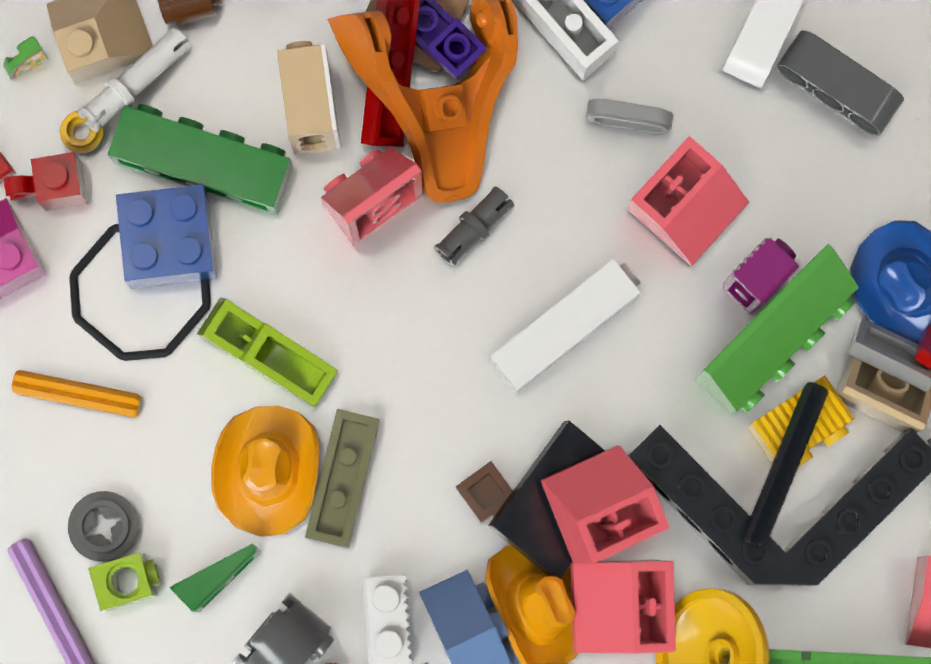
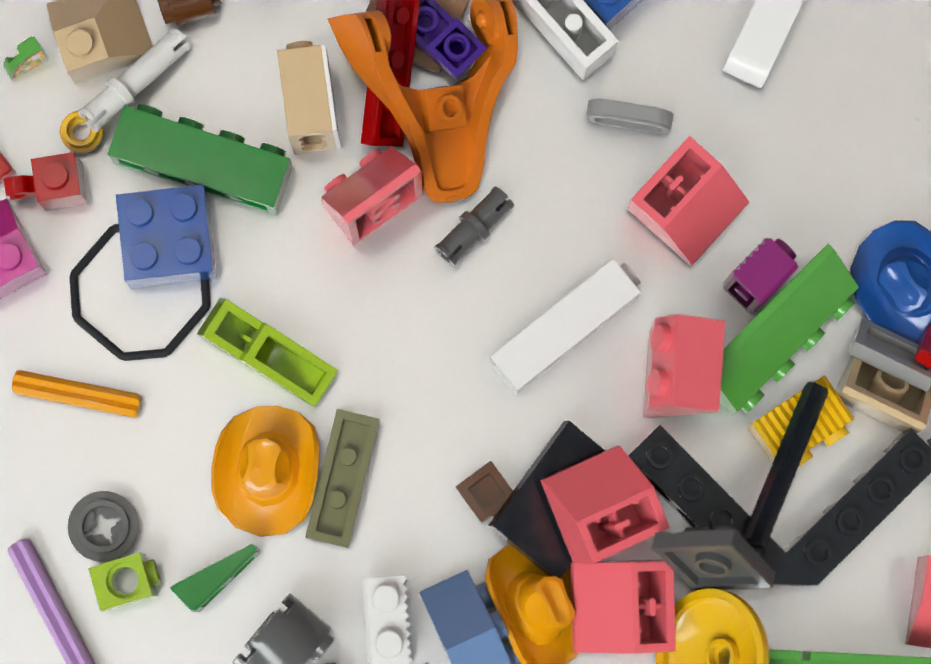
dark grey beam [776,30,904,136] -> none
none -> coral slope [643,314,725,418]
none -> dark grey hinge [651,526,776,590]

